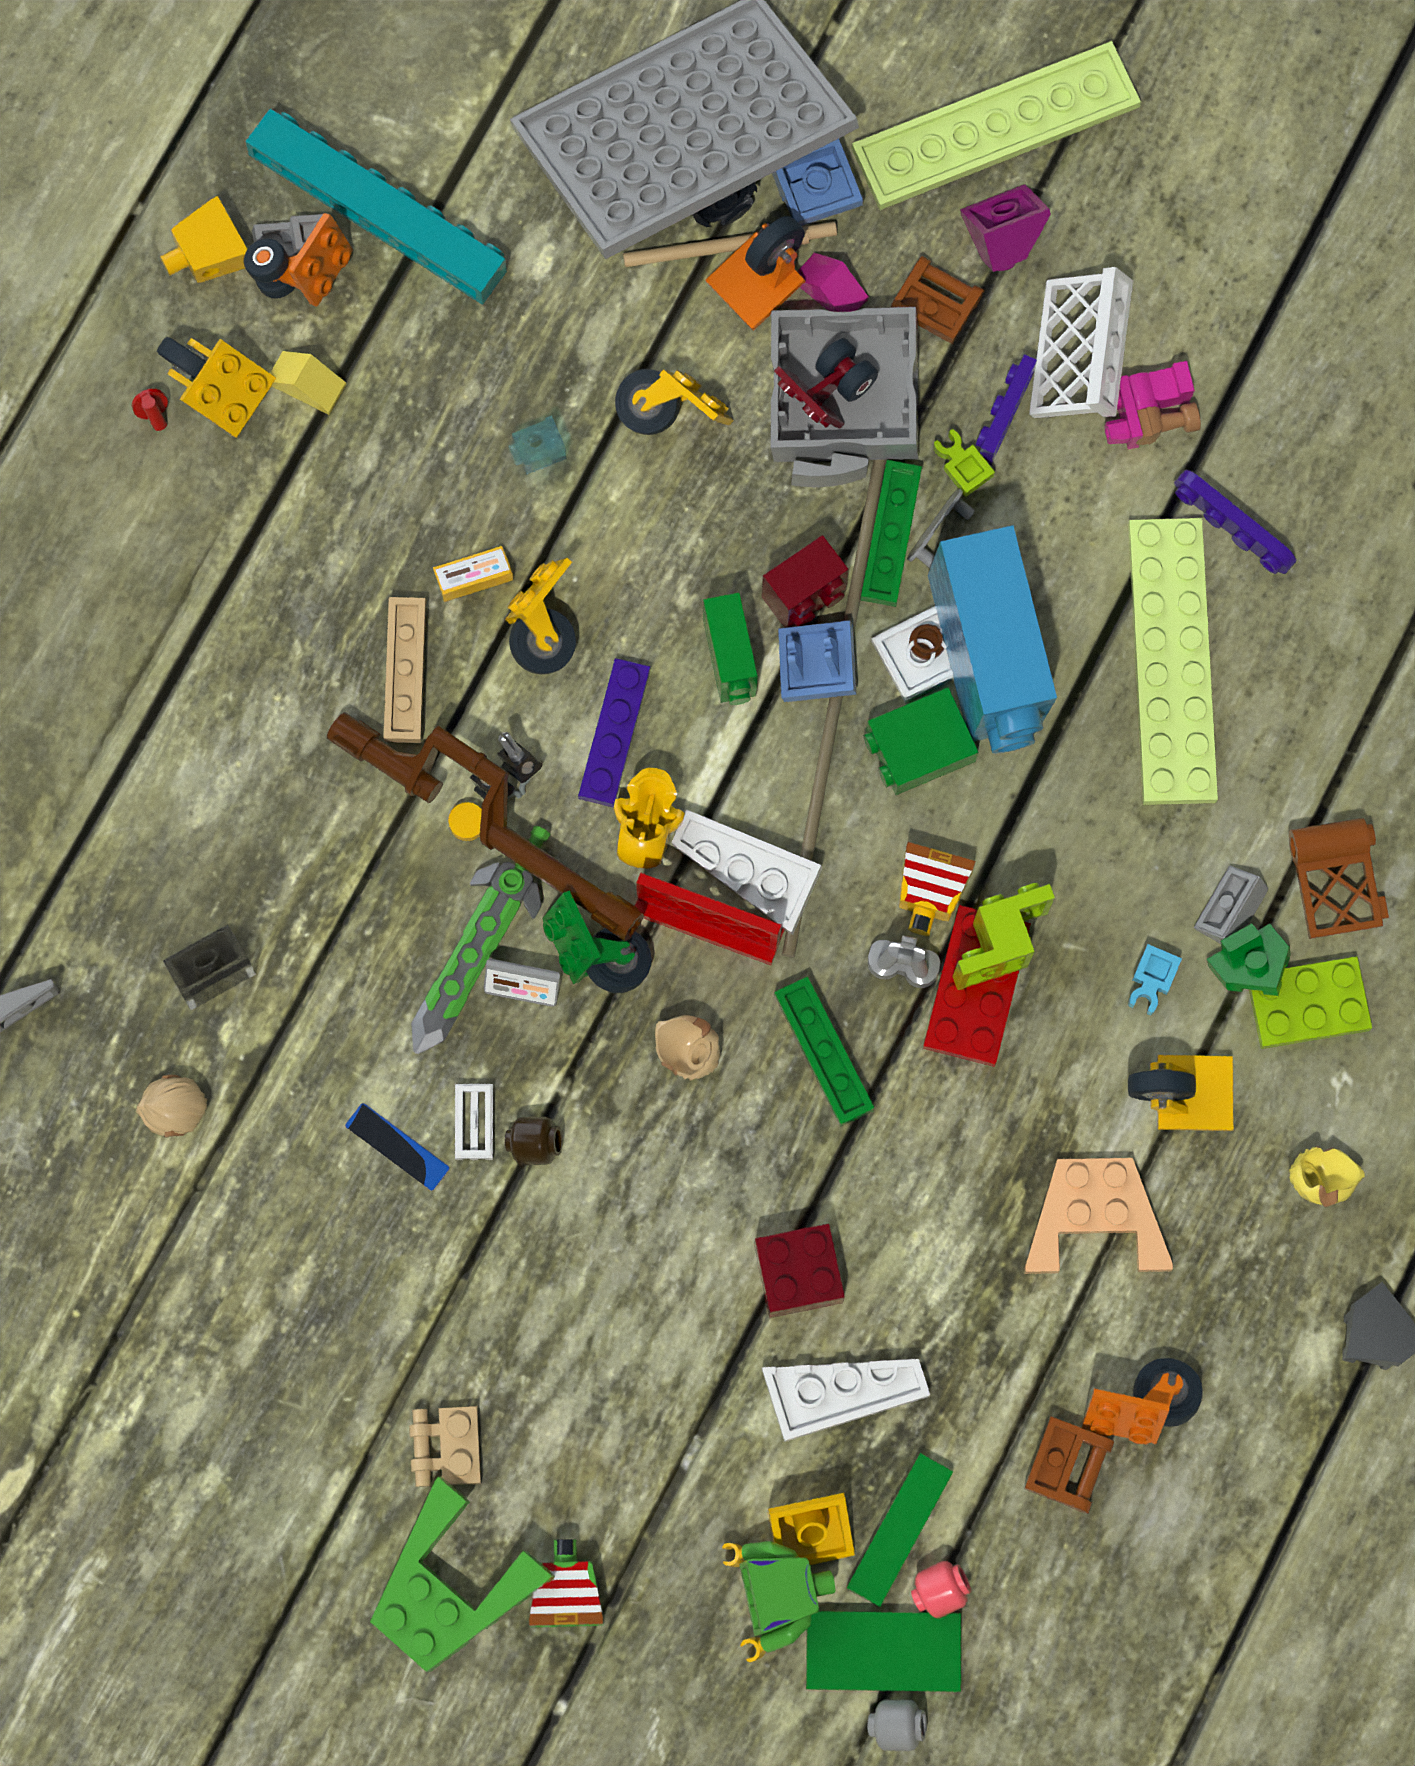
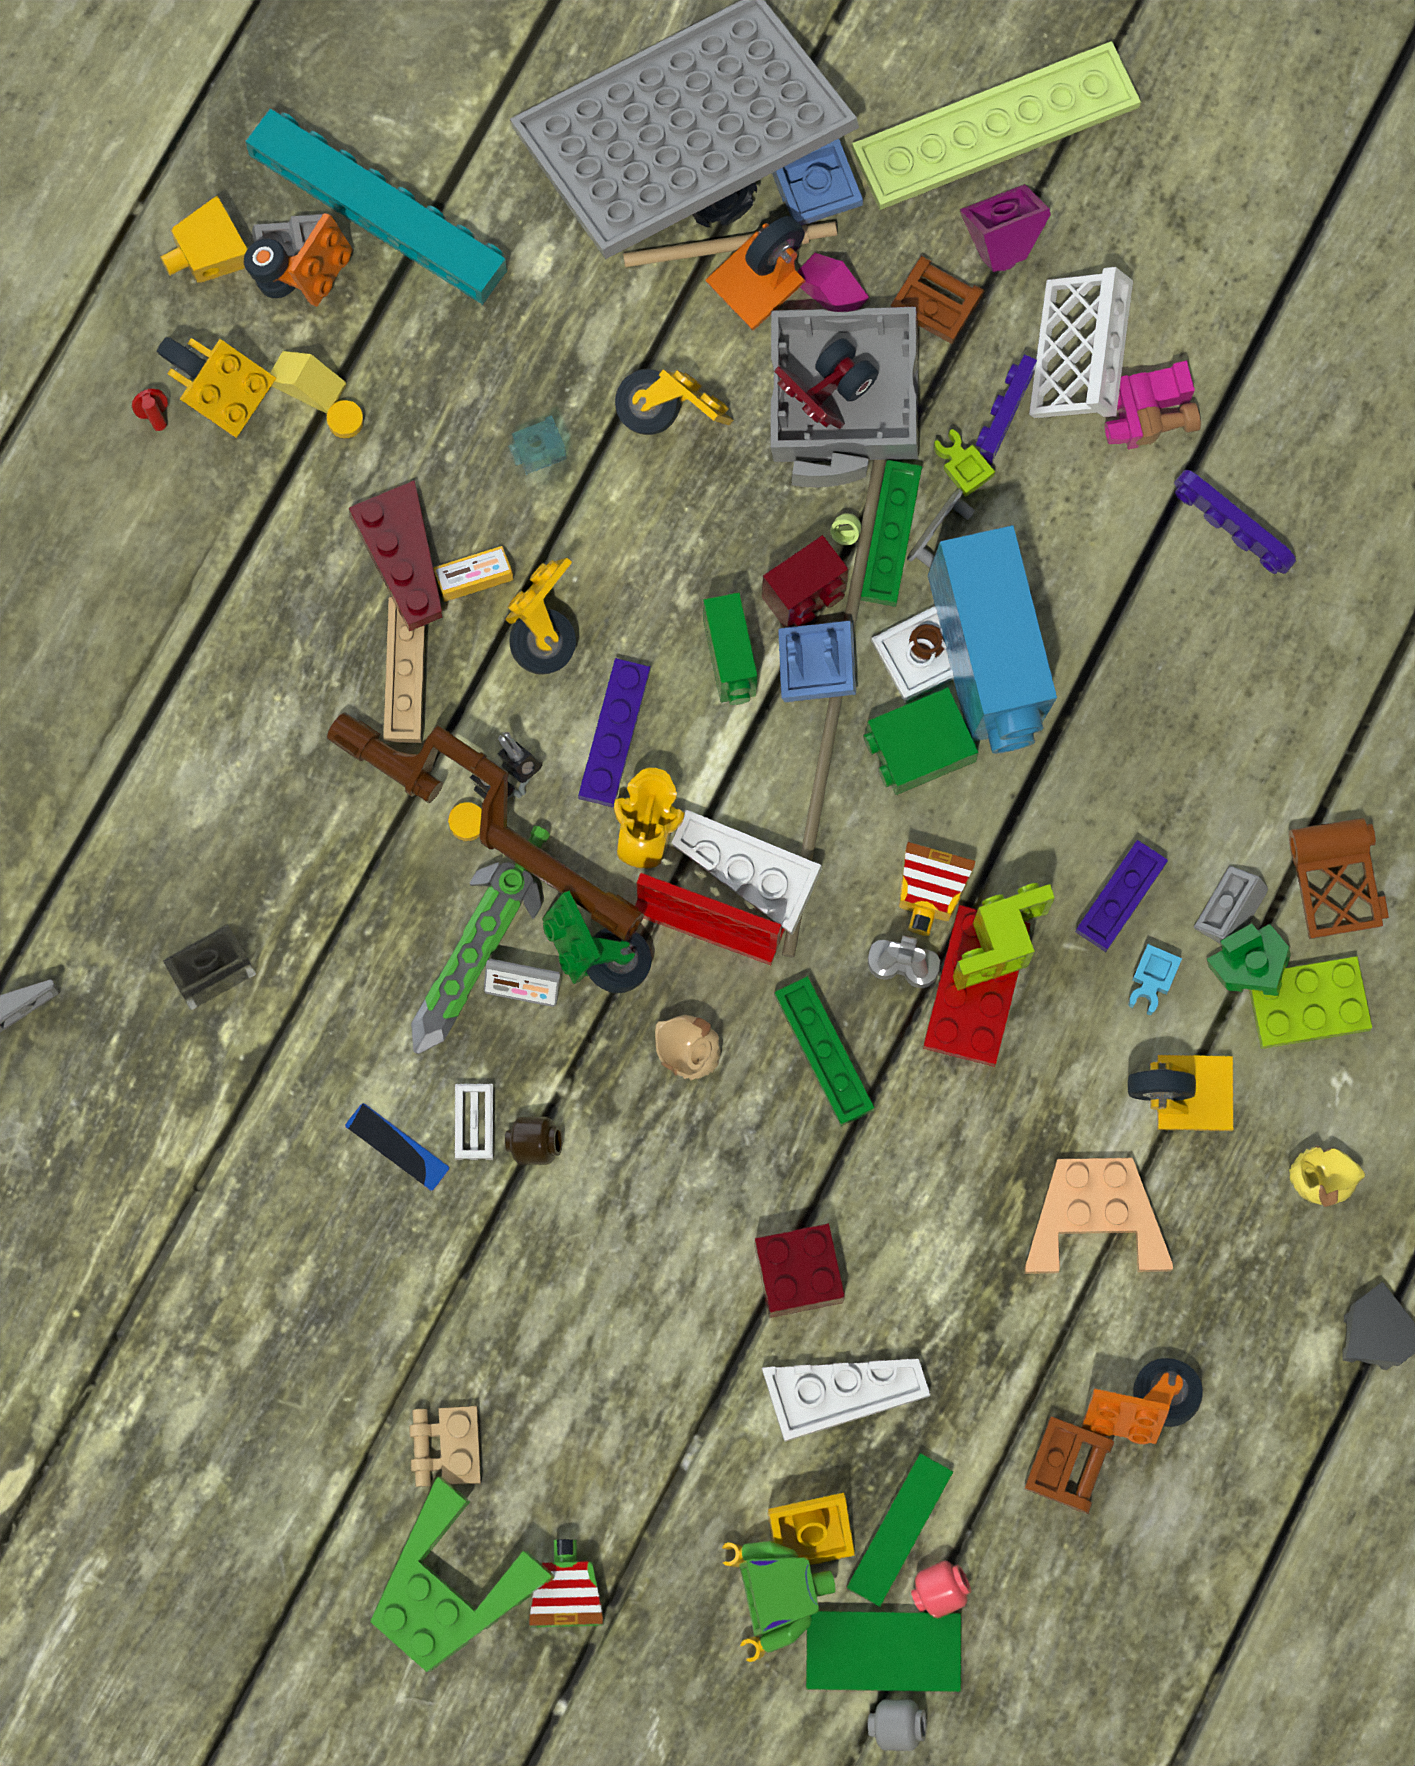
tan hair [136,1074,207,1138] -> none
yellowish green plate [1128,518,1218,805] -> none
none -> yellow tile [327,400,364,438]
none -> dark red wing [348,480,443,632]
none -> yellowish green hinge [831,513,861,545]
none -> dark purple plate [1075,840,1168,952]

